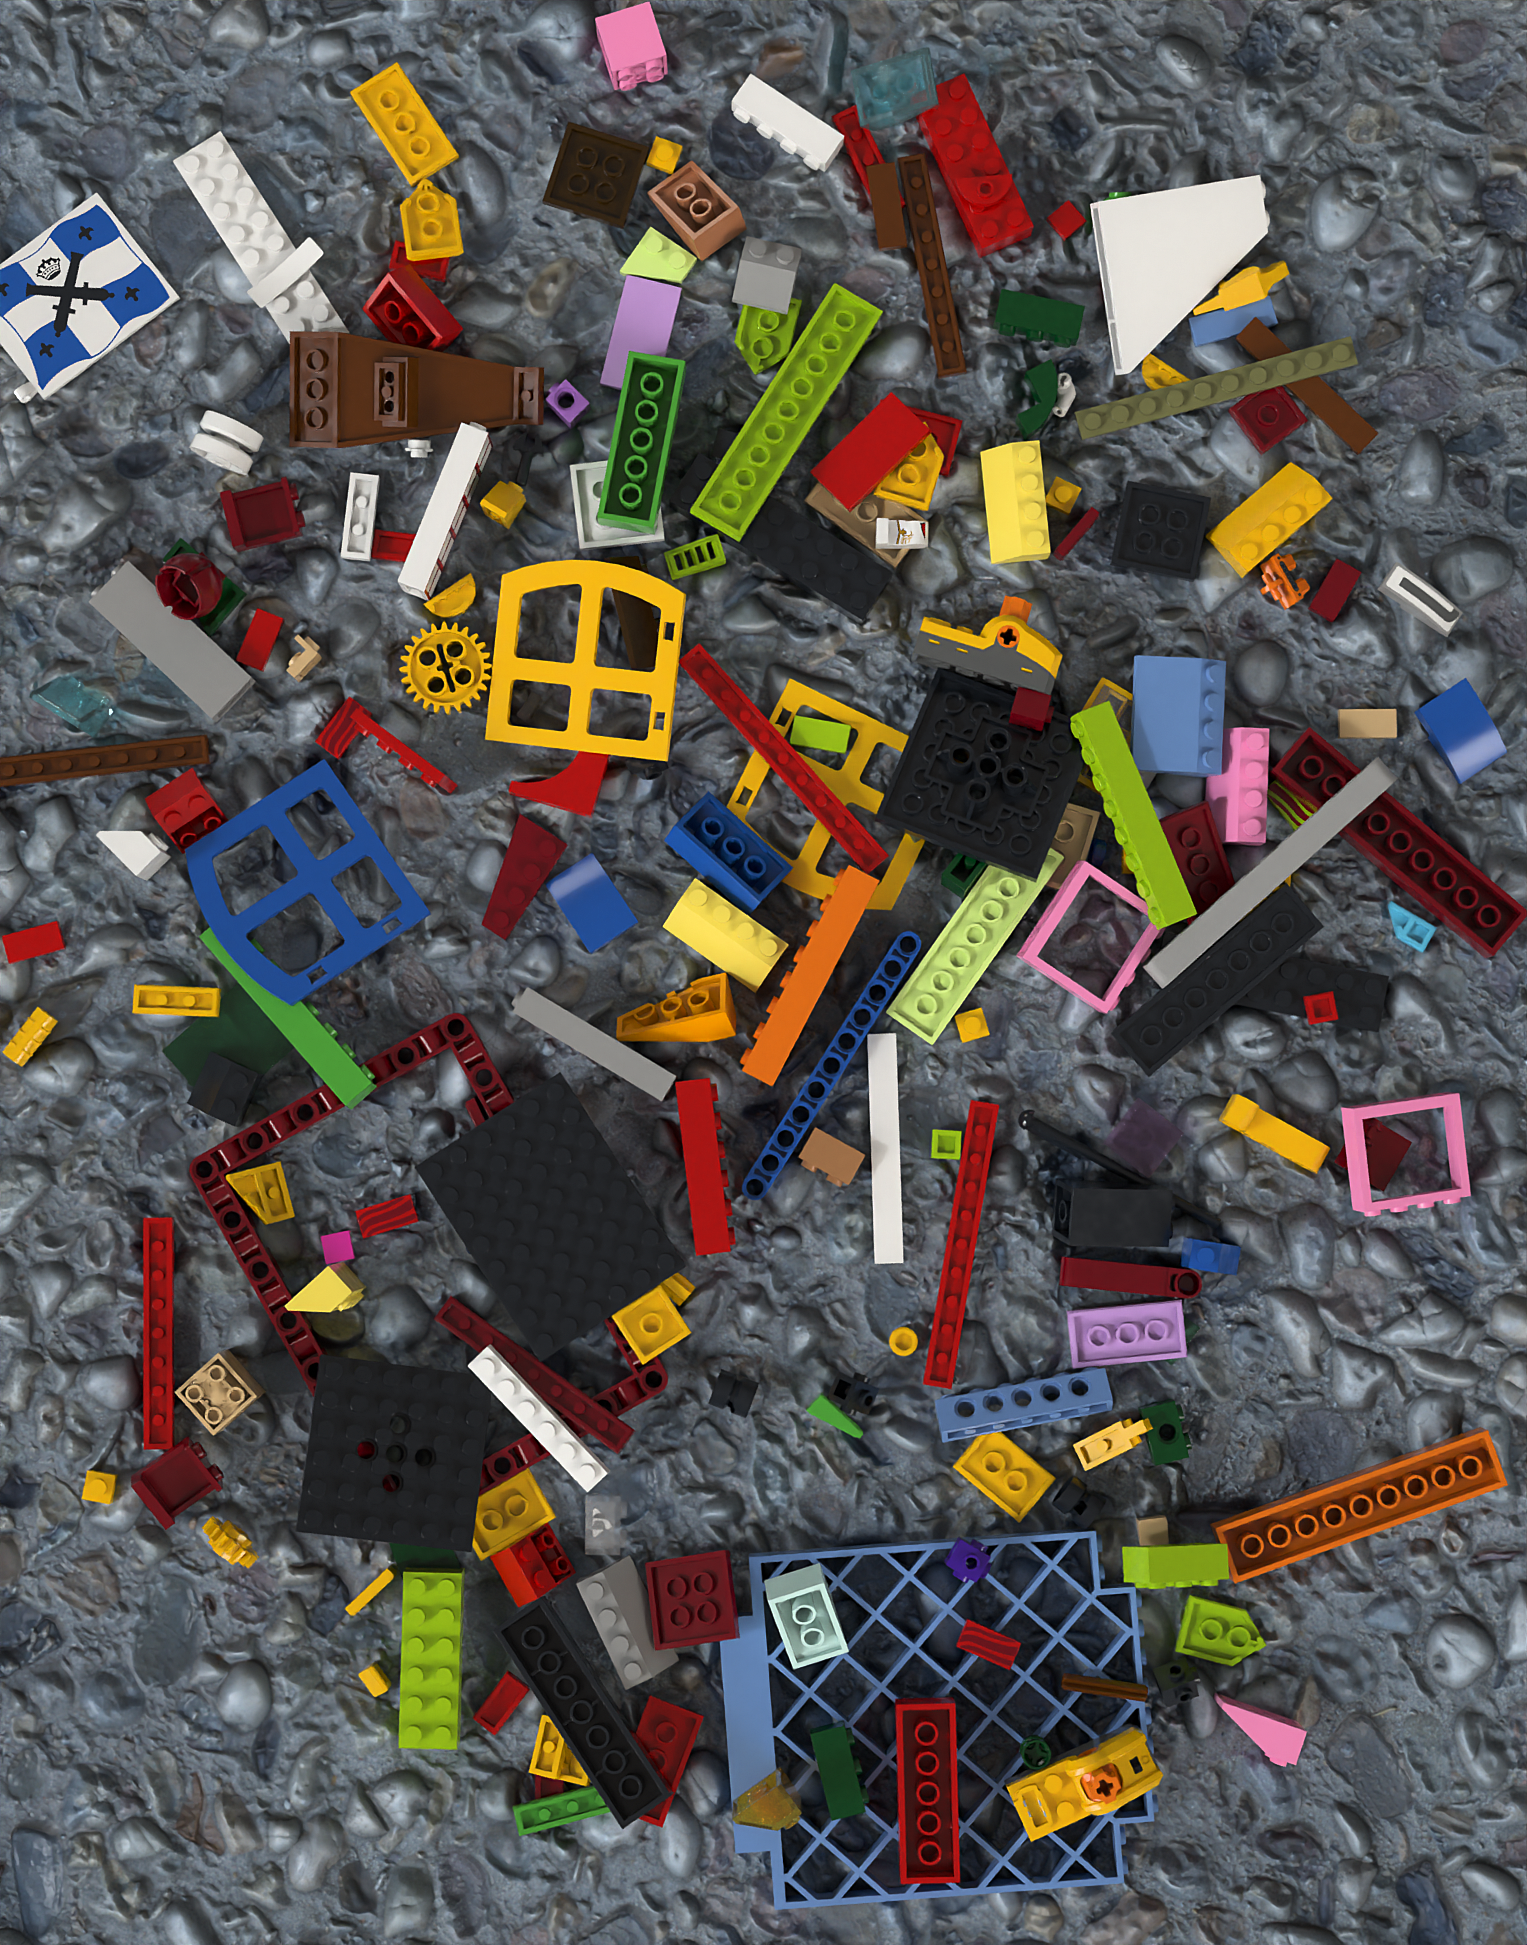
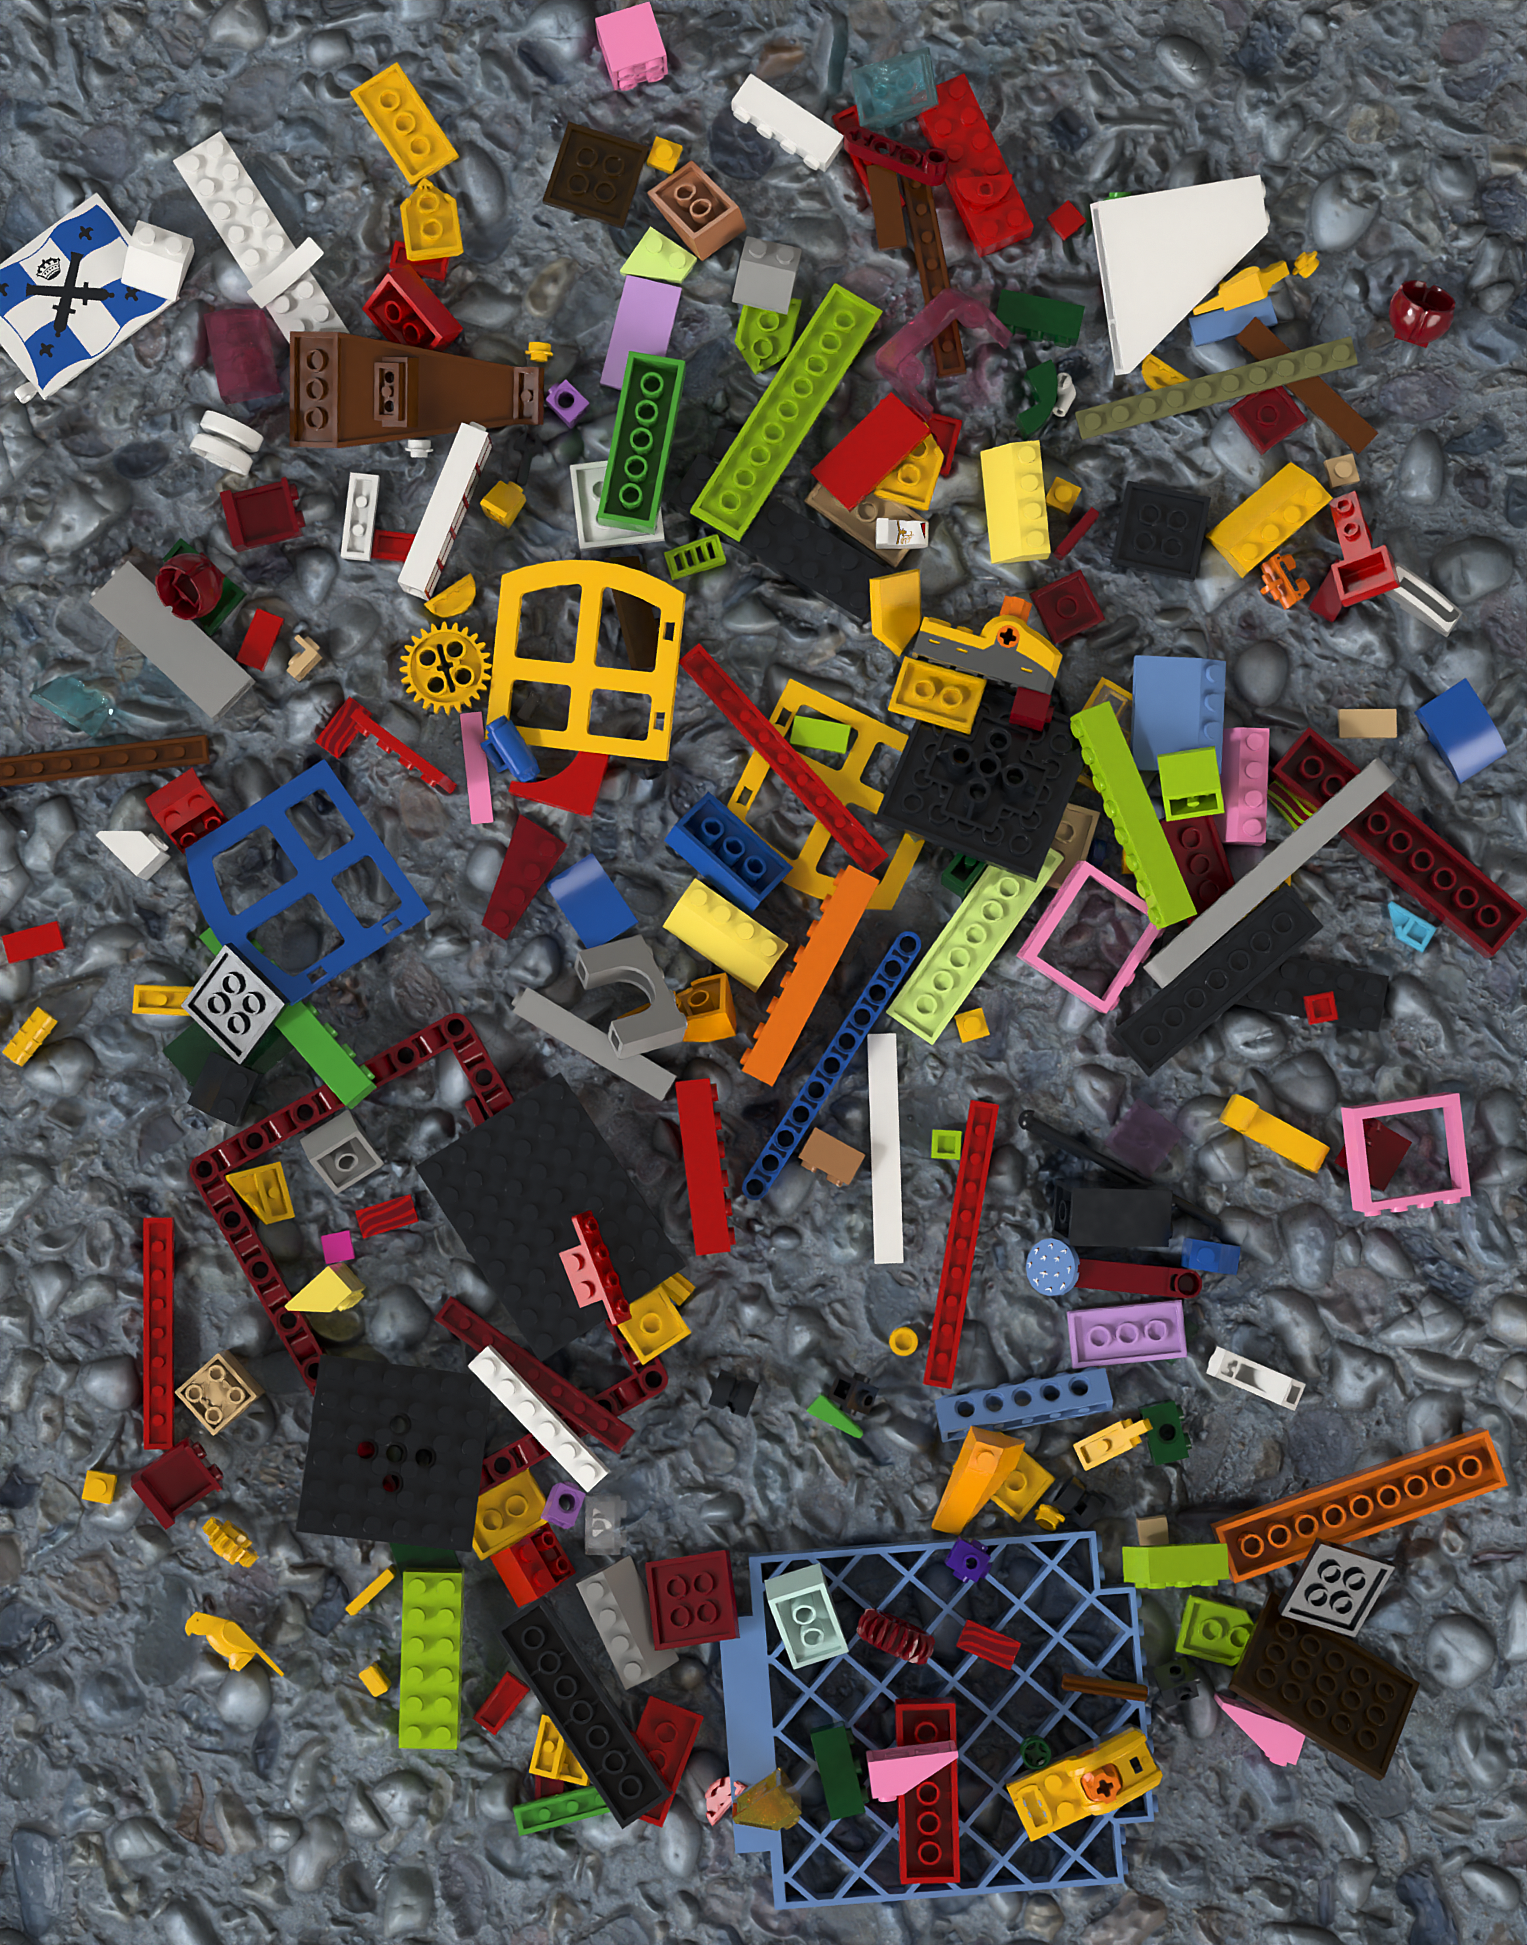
none -> white slope [121,220,195,302]
none -> plate [181,942,291,1065]
none -> yellow animal [185,1611,284,1677]
none -> clear pink slope [203,308,281,405]
none -> light grey slope [300,1109,384,1195]
none -> bright pink sticker [460,712,493,824]
none -> blue piece [480,715,541,783]
none -> yellow plate [525,342,553,362]
none -> medium lavender brick [540,1481,586,1529]
none -> red bracket [559,1210,632,1326]
none -> light grey arch [574,934,688,1060]
none -> plate [705,1776,748,1826]
none -> dark red beam [843,126,949,186]
none -> dark red gear [857,1608,935,1665]
none -> bright pink slope [866,1740,958,1802]
none -> yellow tile [869,569,922,657]
none -> clear pink windscreen [875,288,1013,422]
none -> yellow tile [888,656,987,734]
none -> light orange wedge [931,1426,1025,1536]
none -> medium blue tile [1026,1238,1080,1296]
none -> dark red tile [1029,569,1106,645]
none -> yellow plate [1034,1504,1065,1531]
none -> lime slope [1157,746,1225,821]
none -> white arch [1206,1346,1306,1411]
none -> dark brown plate [1228,1591,1420,1781]
none -> plate [1278,1538,1395,1637]
none -> yellow plate [1292,251,1320,278]
none -> tan plate [1323,453,1360,489]
none -> red plate [1329,491,1400,607]
none -> dark red piece [1389,280,1456,348]

